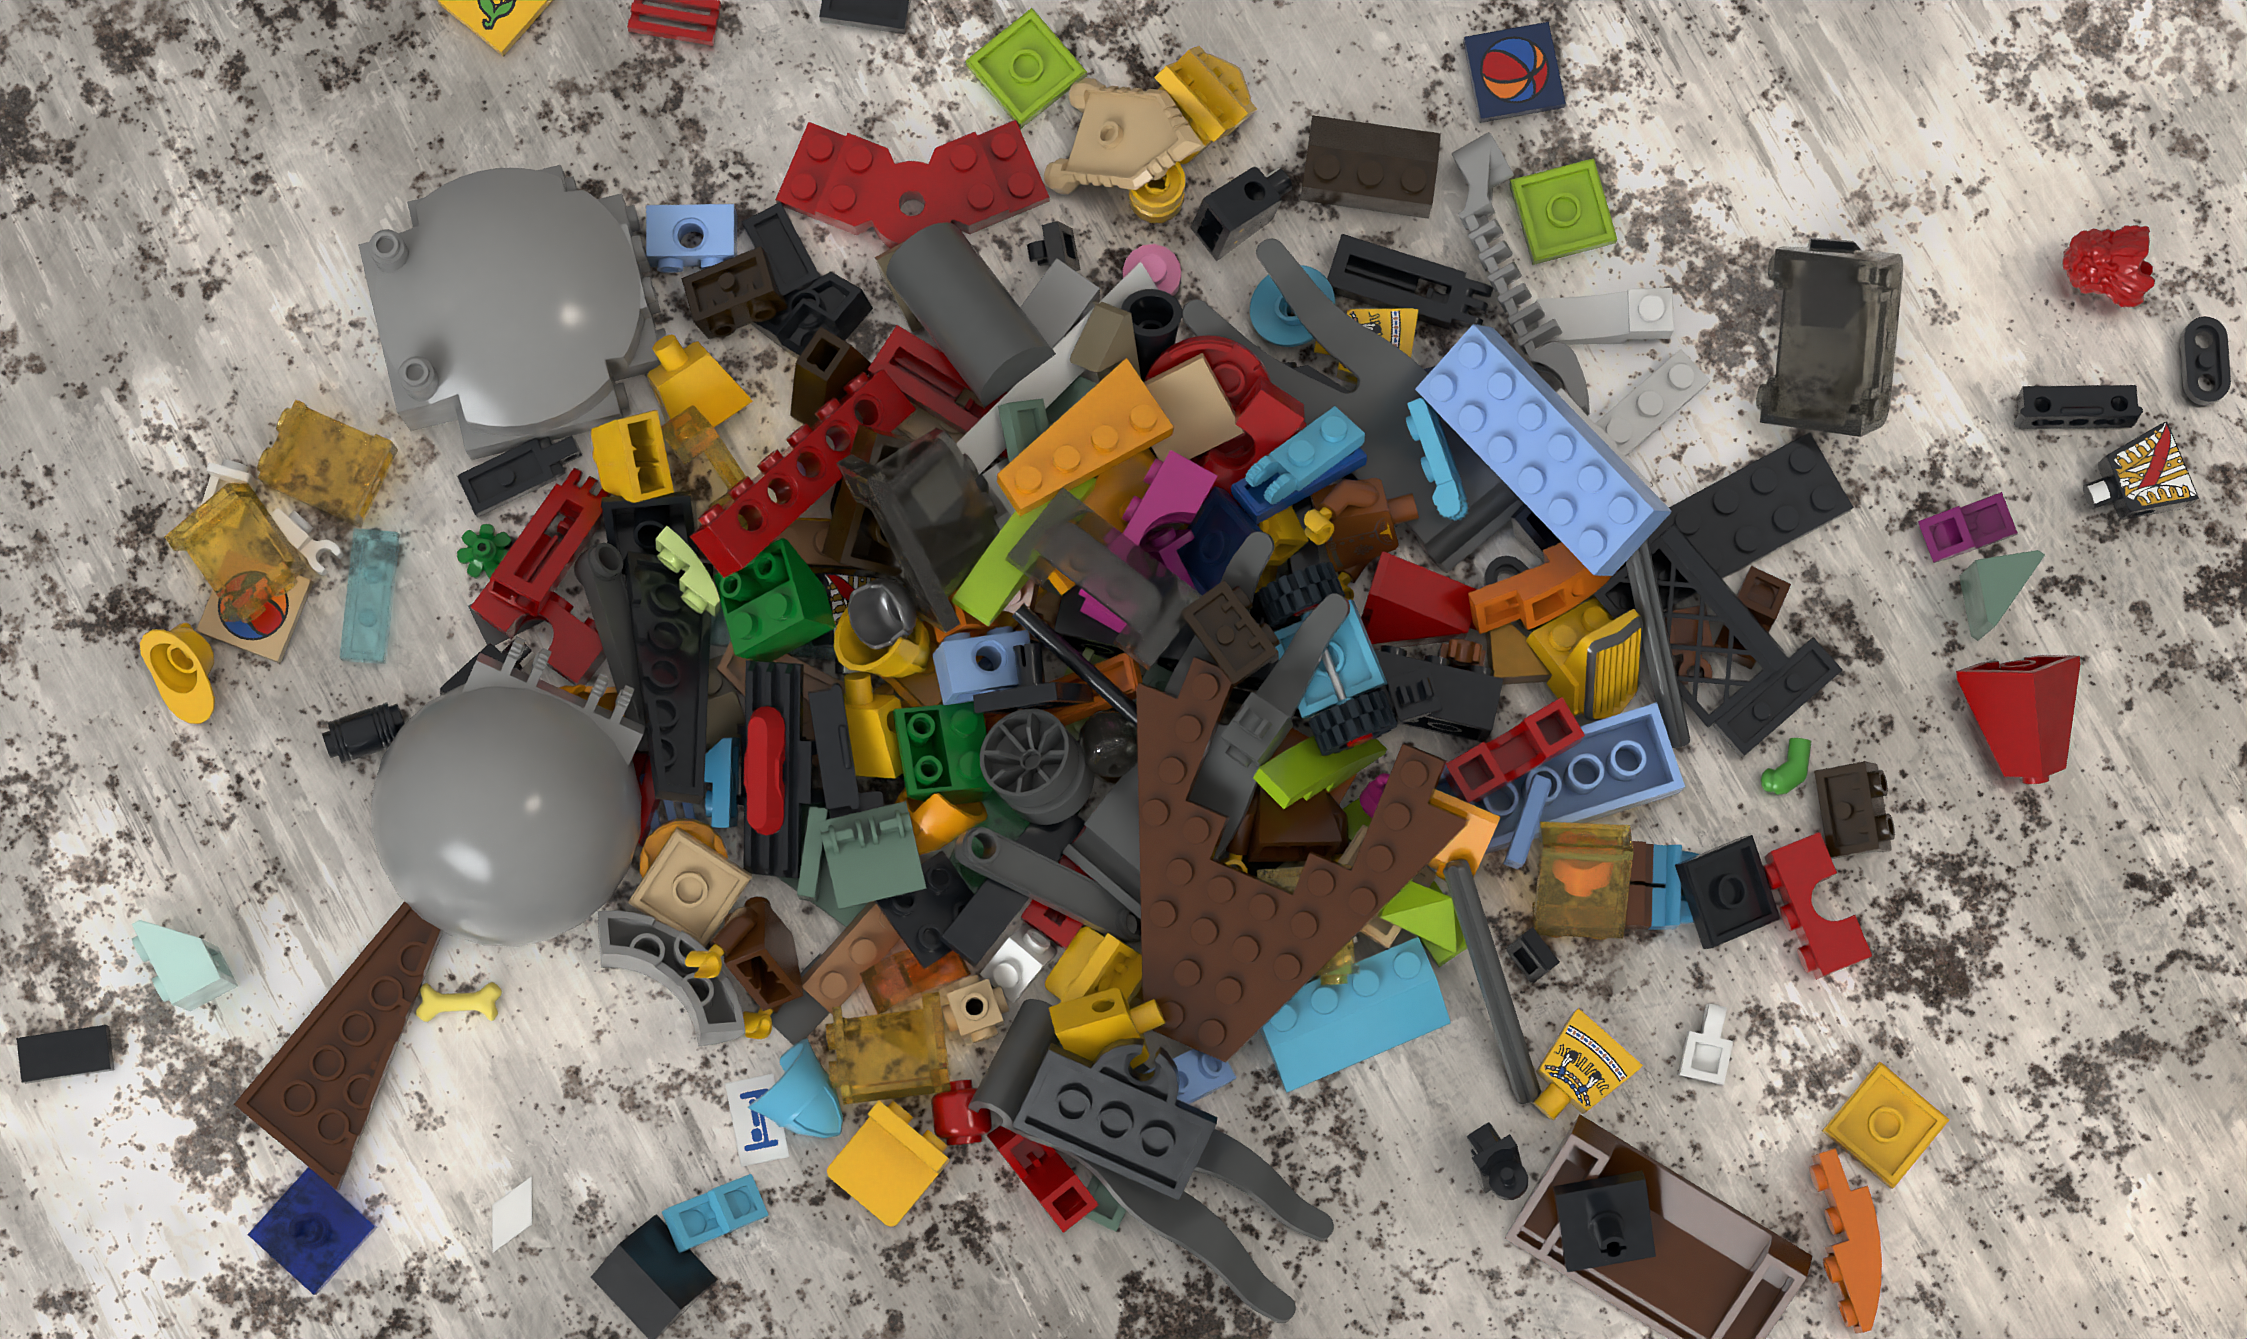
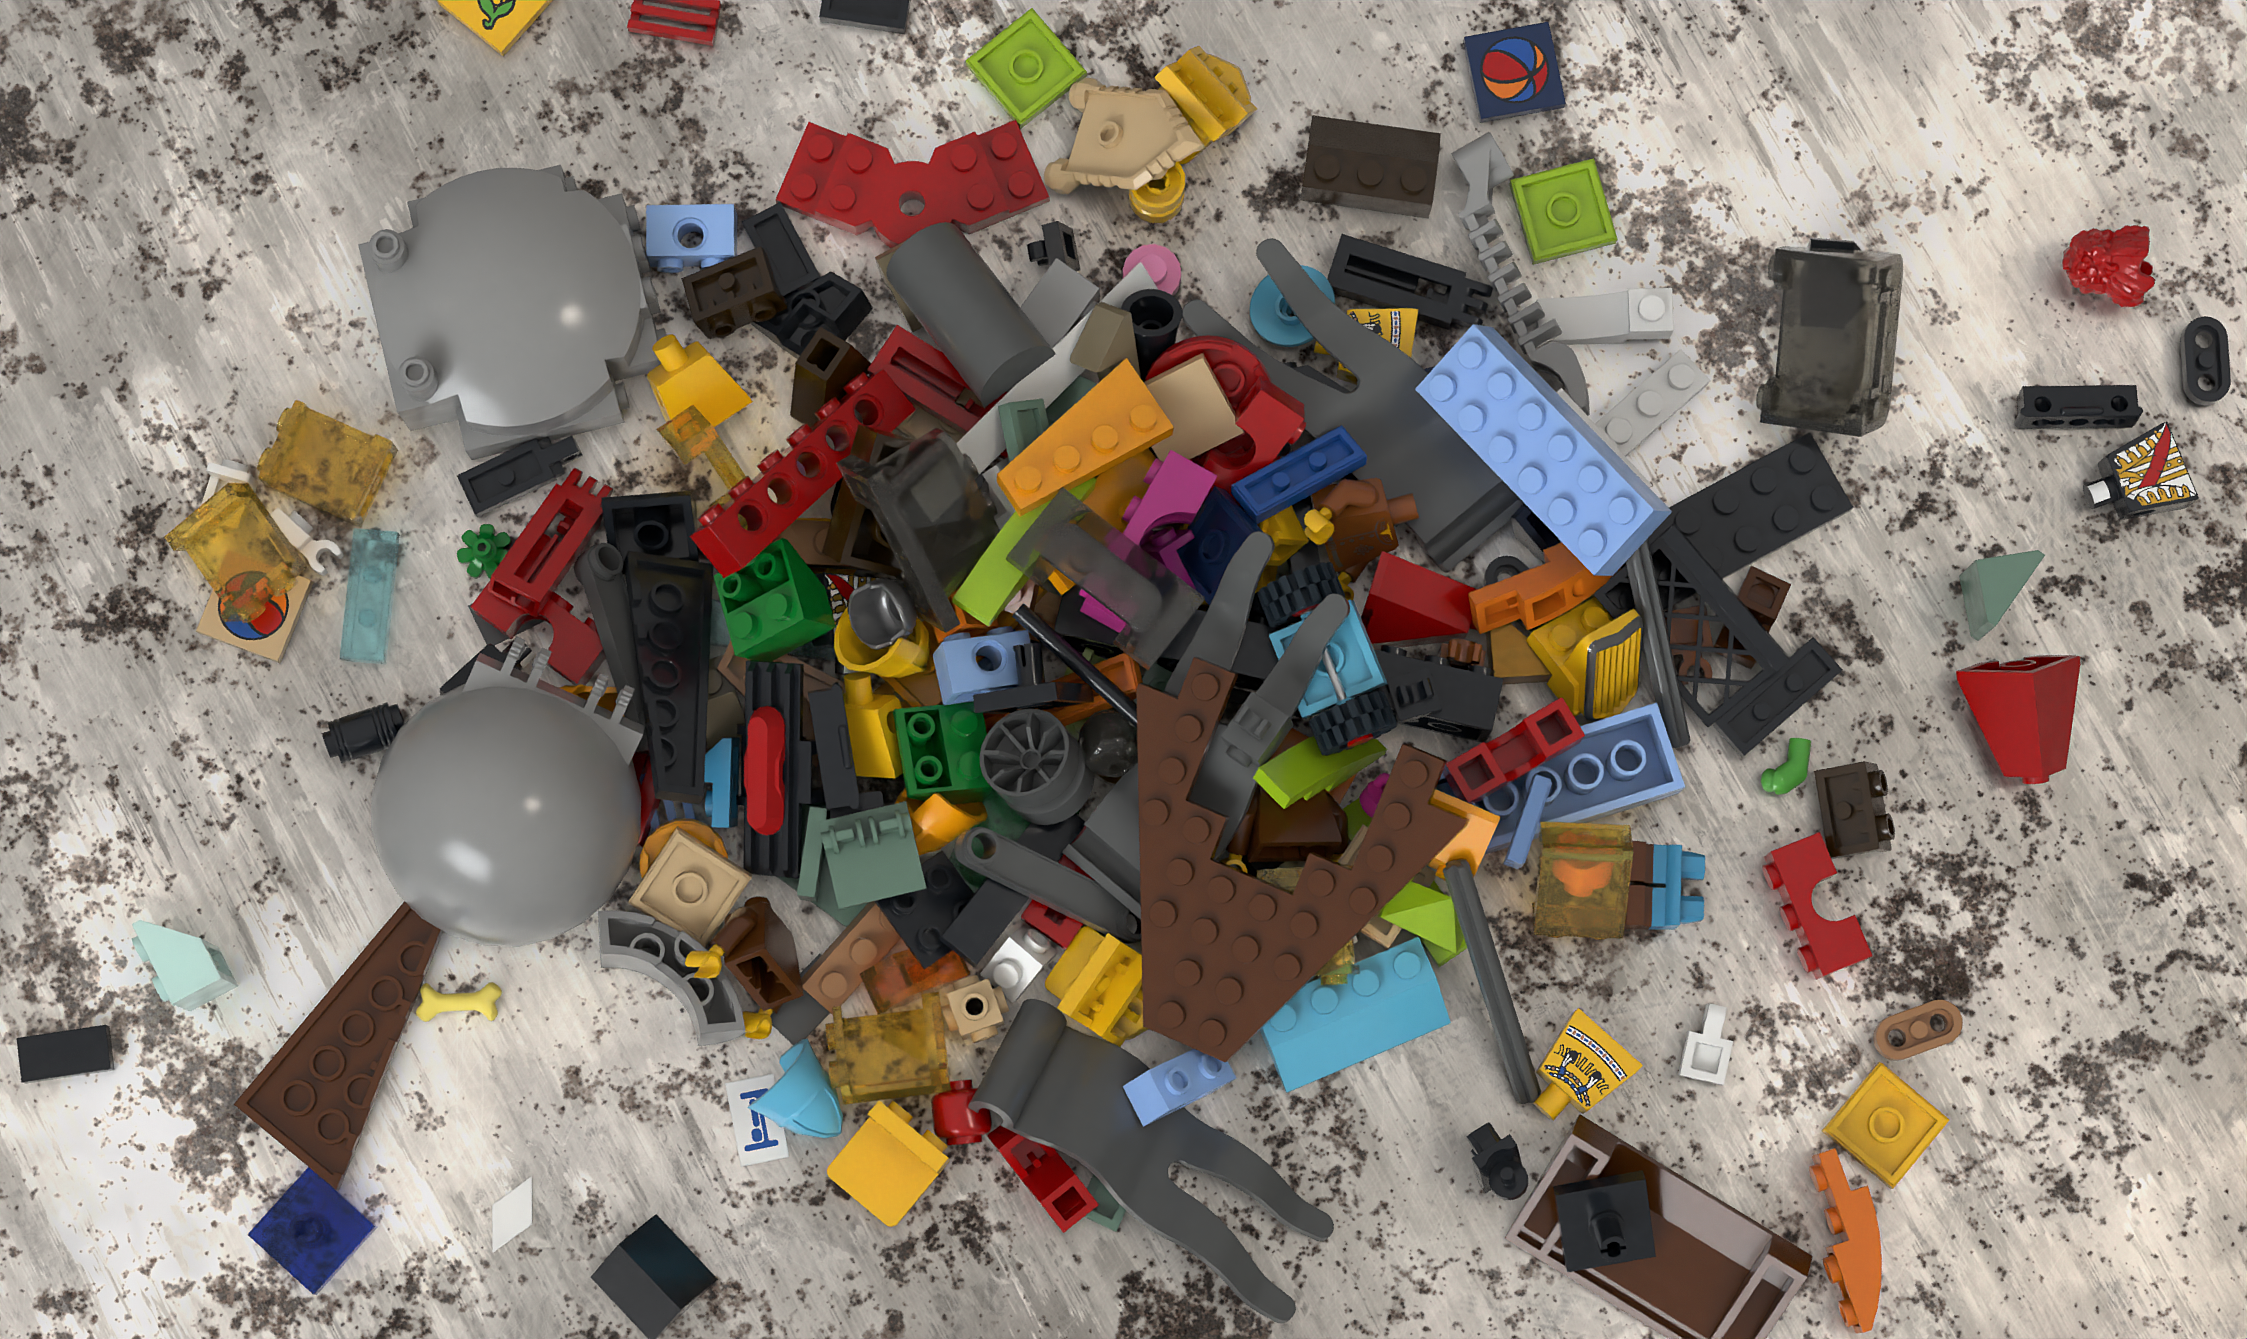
yellow piece [140,622,215,724] -> none
yellow torso [591,410,674,503] -> none
yellowish green slope [656,526,720,617] -> none
medium azure slope [662,1174,768,1253] -> none
black plate [1012,1038,1218,1200] -> none
yellow torso [1049,988,1165,1069] -> none
dark brown bracket [1180,580,1280,687] -> none
black torso [1190,166,1293,261] -> none
medium azure hinge [1245,406,1365,505] -> none
medium azure hinge [1406,398,1470,521] -> none
black tile [1505,927,1560,984] -> none
black tile [1675,835,1781,949] -> none
magenta slope [1918,492,2018,563] -> none
none -> medium nougat plate [1873,1000,1963,1061]

